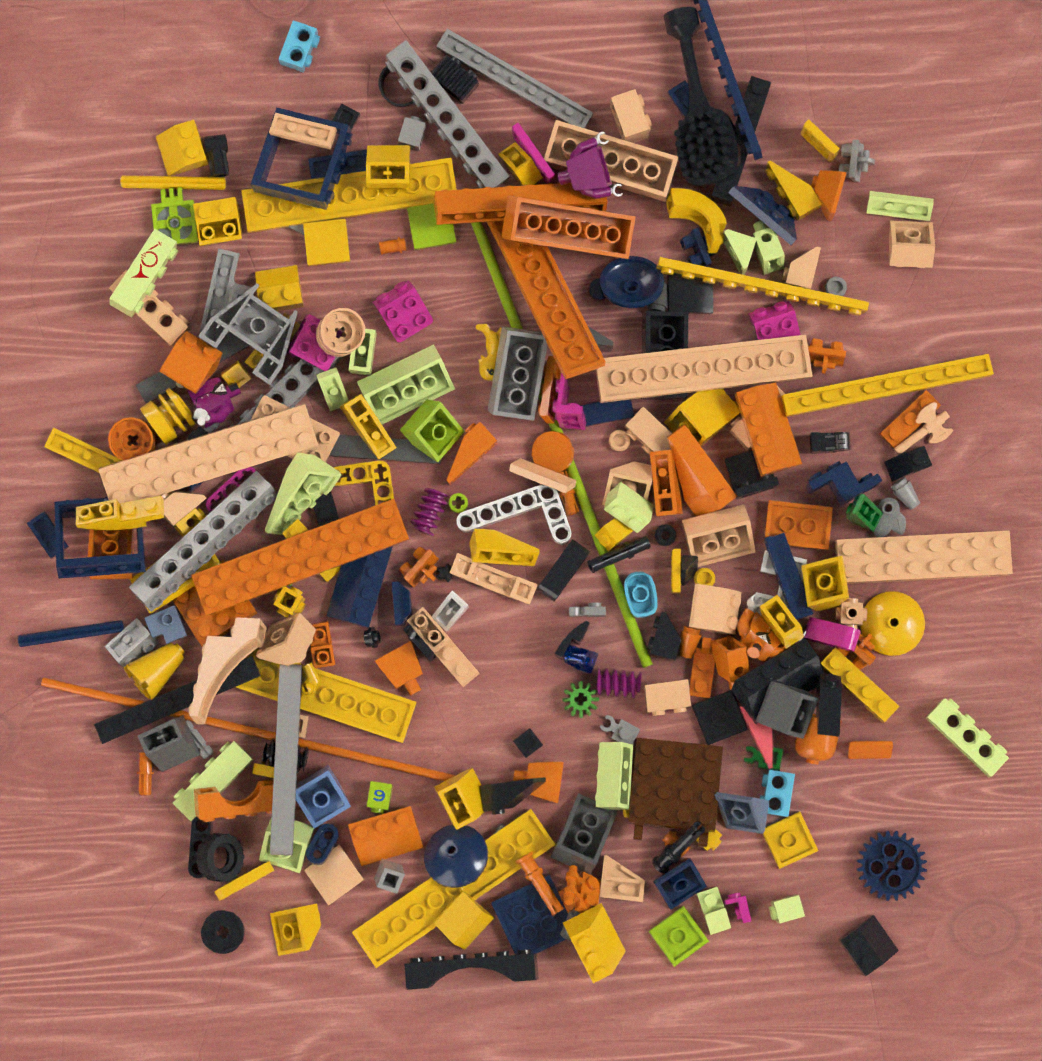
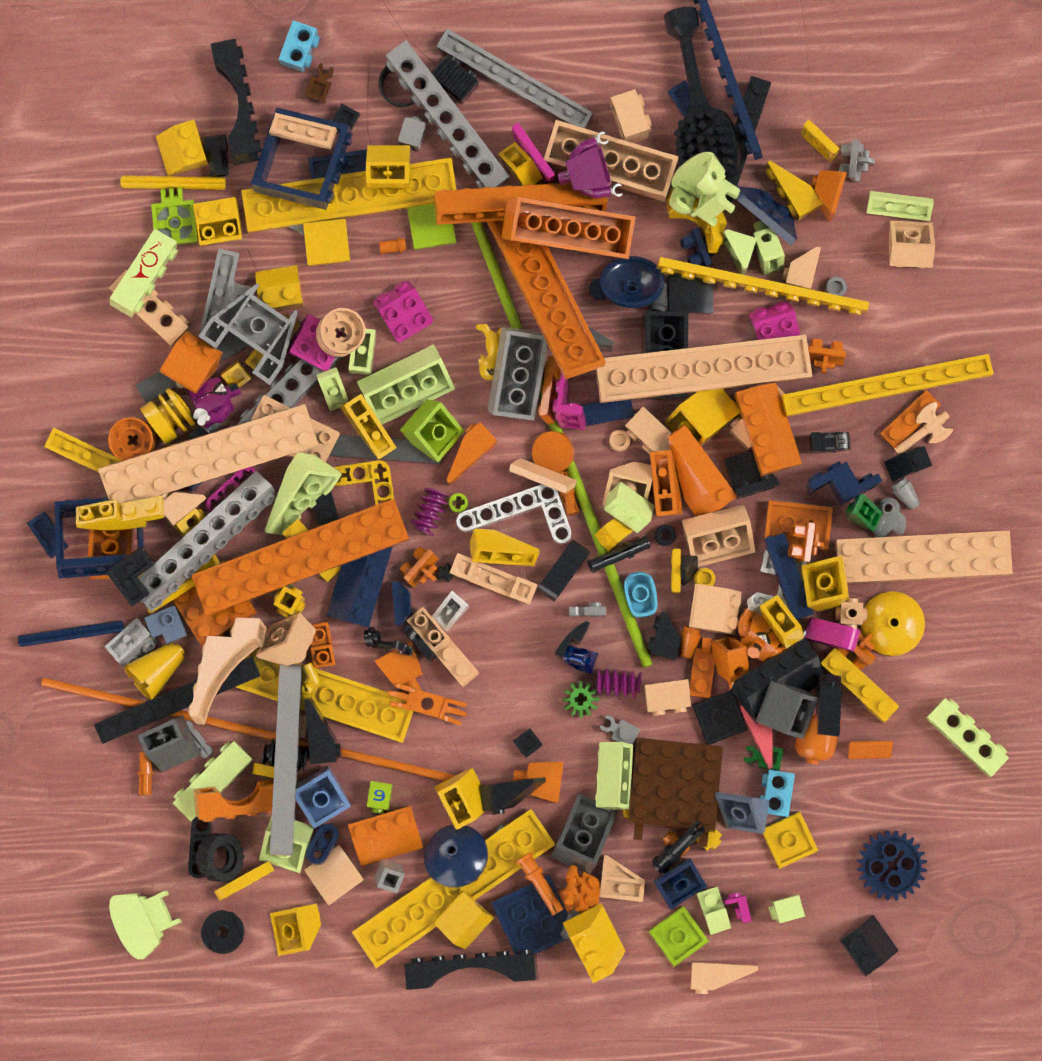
none -> black plate [106,546,155,607]
none -> yellowish green piece [109,891,182,959]
none -> black arch [211,39,262,166]
none -> reddish brown plate [304,63,334,104]
none -> black slope [305,697,342,764]
none -> black bar [377,640,414,656]
none -> orange piece [387,683,467,726]
none -> yellowish green piece [669,152,740,227]
none -> light nougat slope [690,962,758,994]
none -> orange hips [788,522,824,563]

